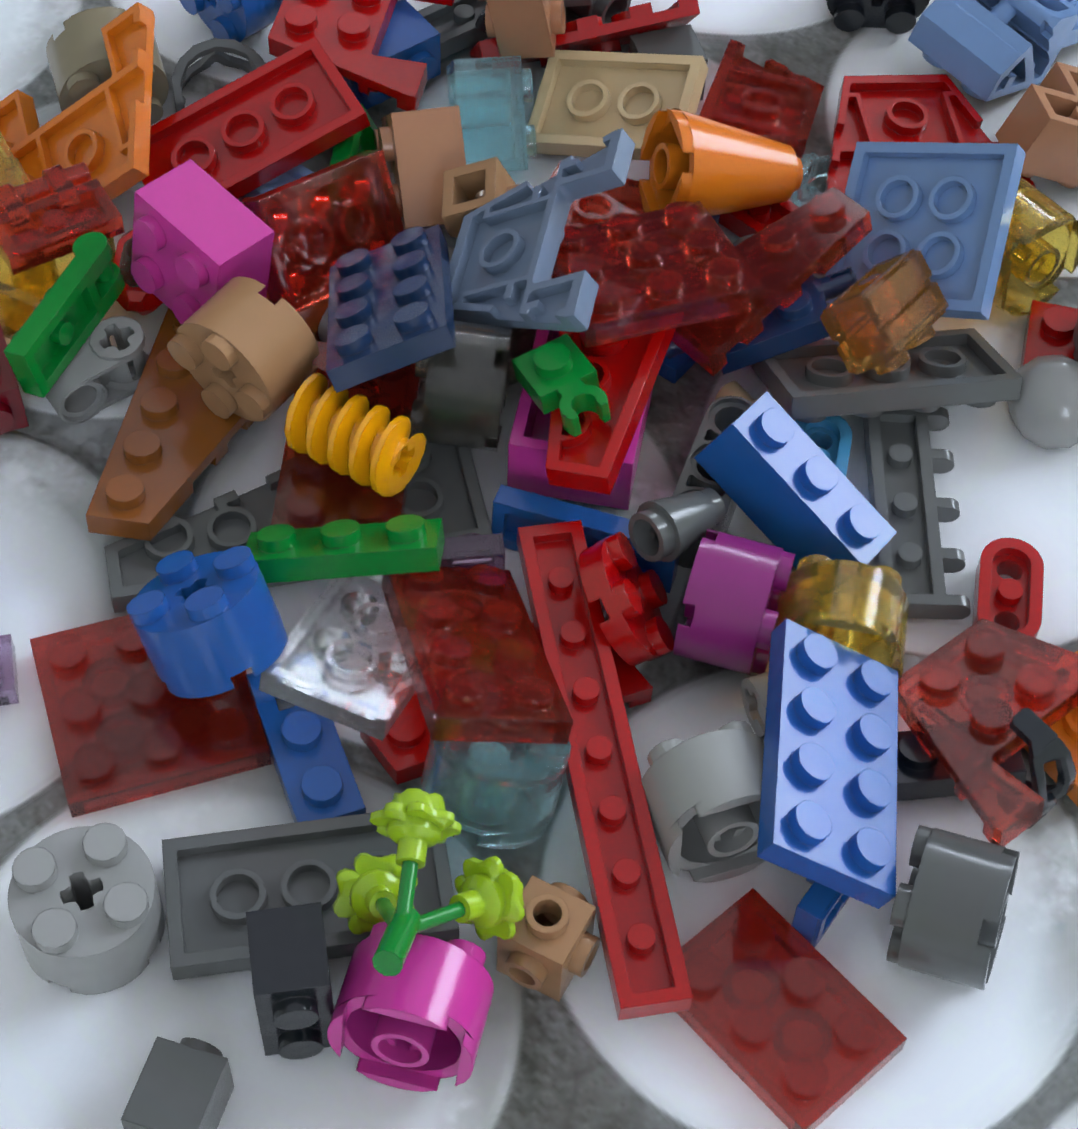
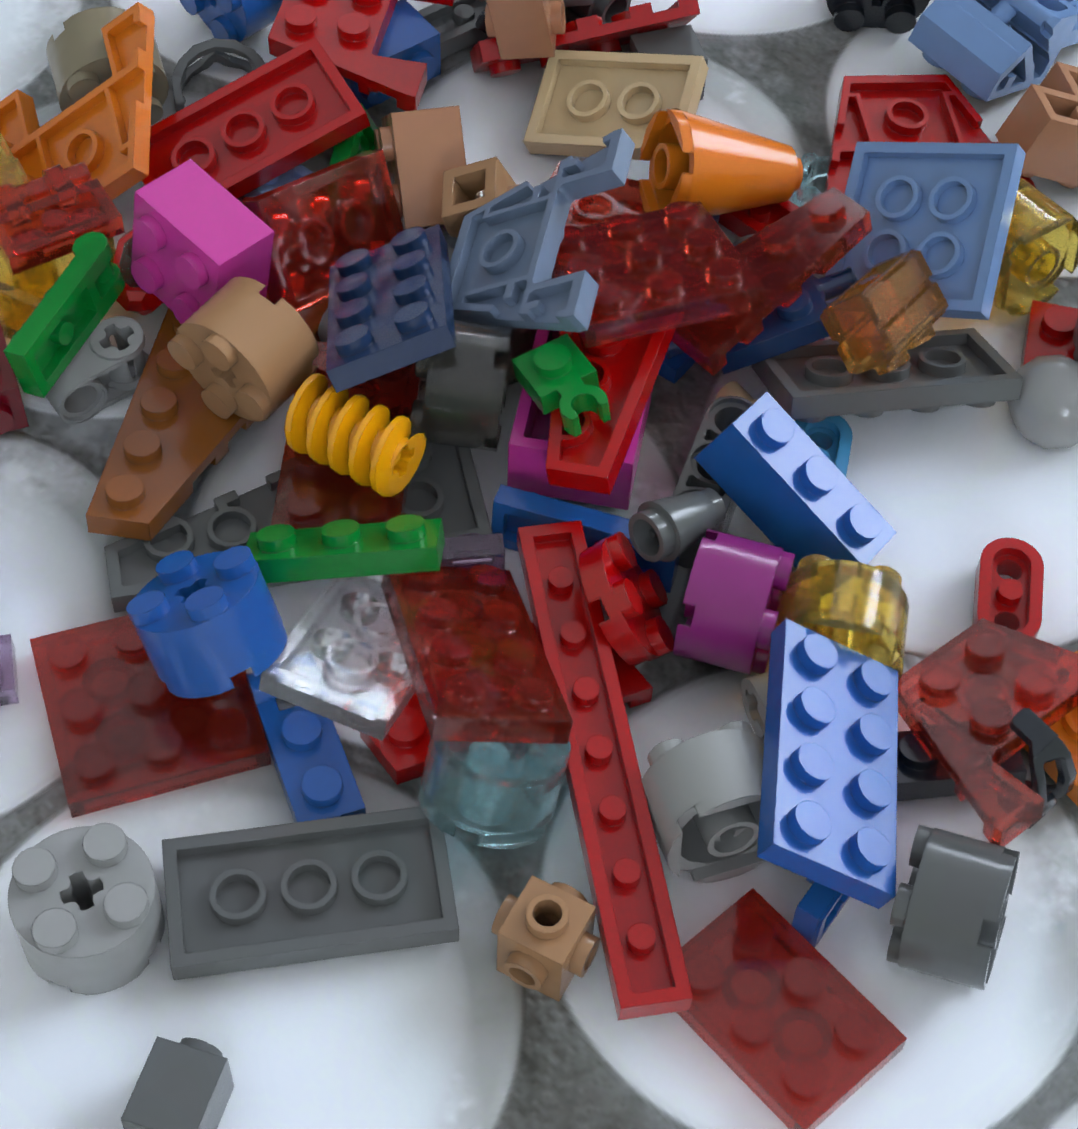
black brick [246,902,334,1059] -> none
dark pink brick [327,922,494,1092] -> none
lime plant [333,788,525,976] -> none
clear light blue brick [446,55,537,172] -> none
clear red wing [699,39,824,158] -> none
dark grey hinge [863,407,971,620] -> none

